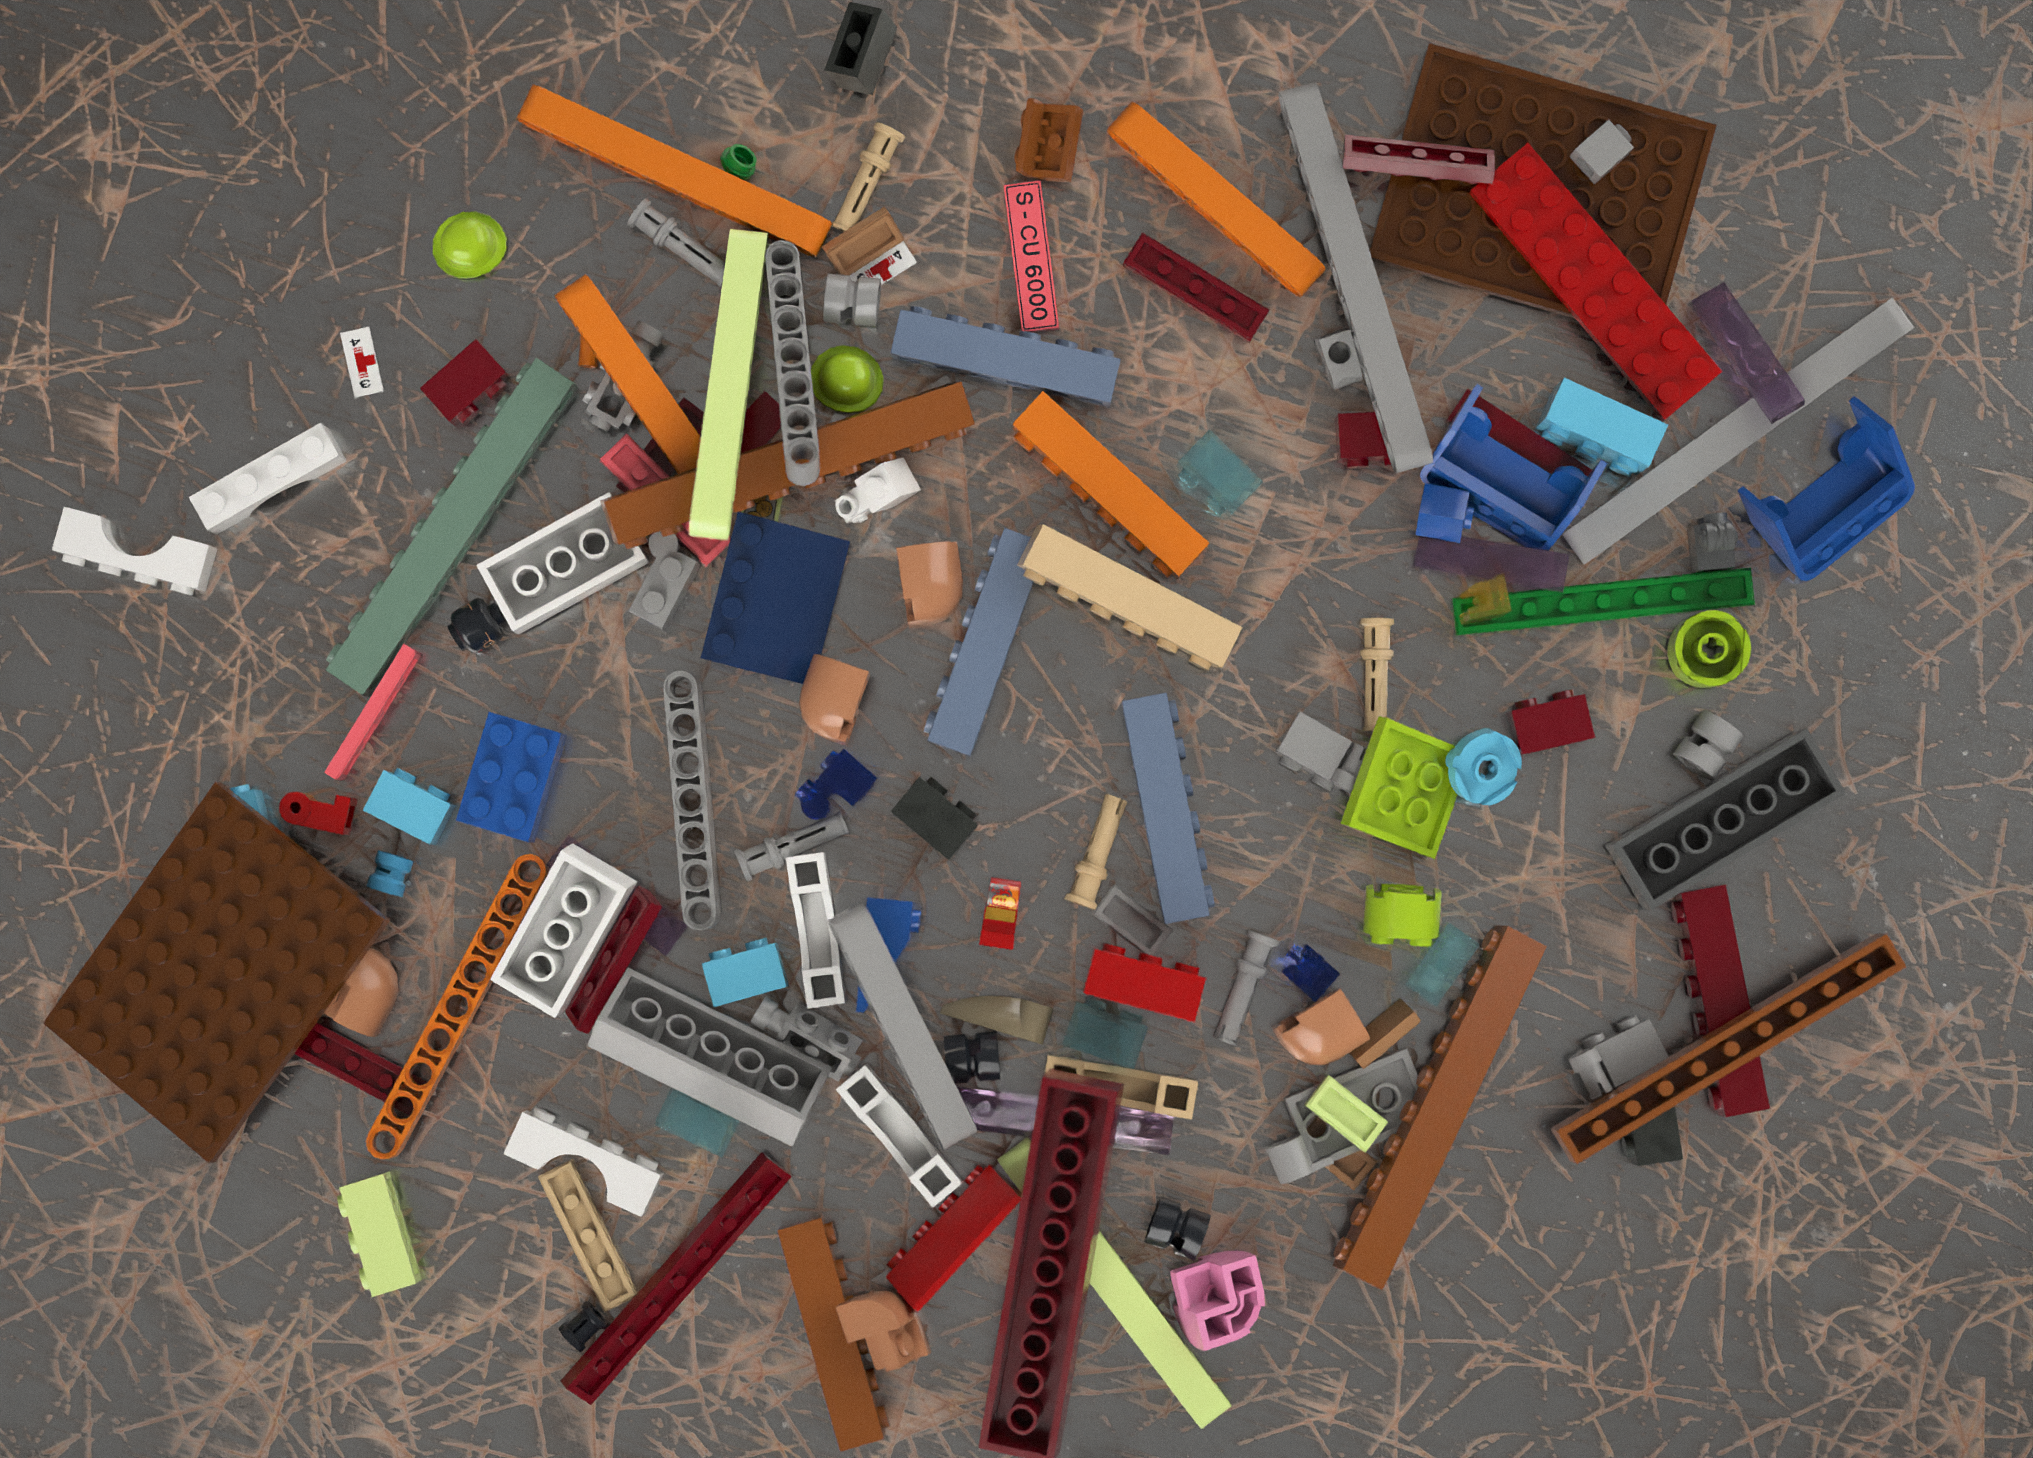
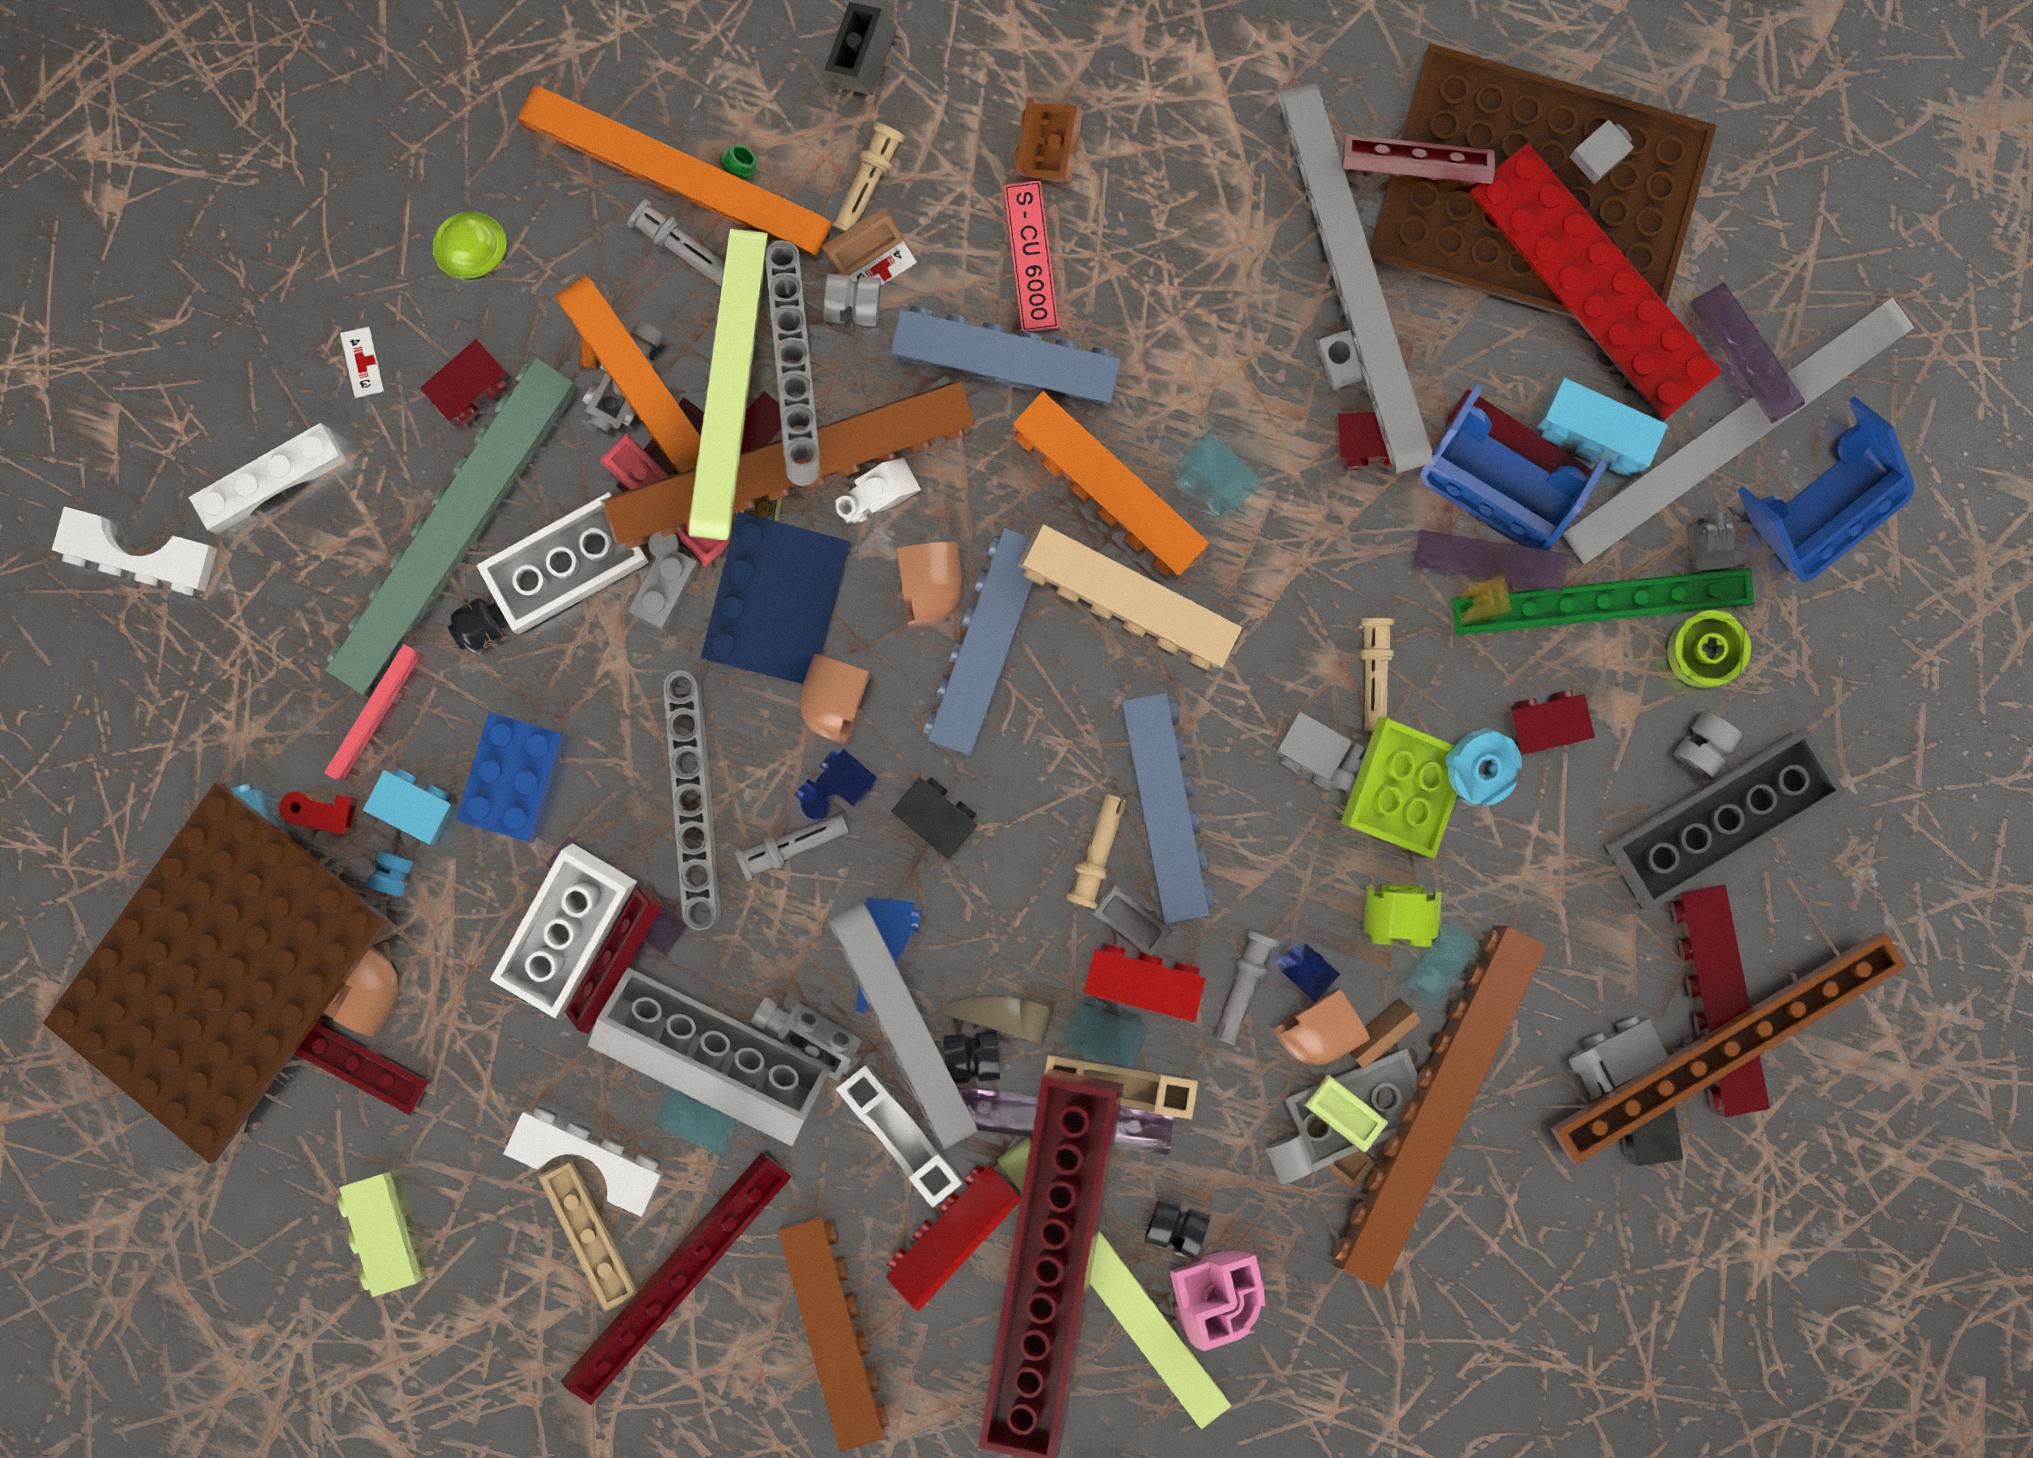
orange beam [366,854,548,1159] -> none
black bush [558,1301,609,1352] -> none
medium azure brick [702,938,789,1007] -> none
white arch [786,852,847,1009] -> none
lime hat [811,345,884,413] -> none
nougat brick [836,1291,931,1372] -> none
red leg [979,877,1021,950] -> none
orange beam [1106,102,1326,297] -> none
dark red tile [1123,232,1269,343] -> none
blue brick [1416,483,1475,543] -> none

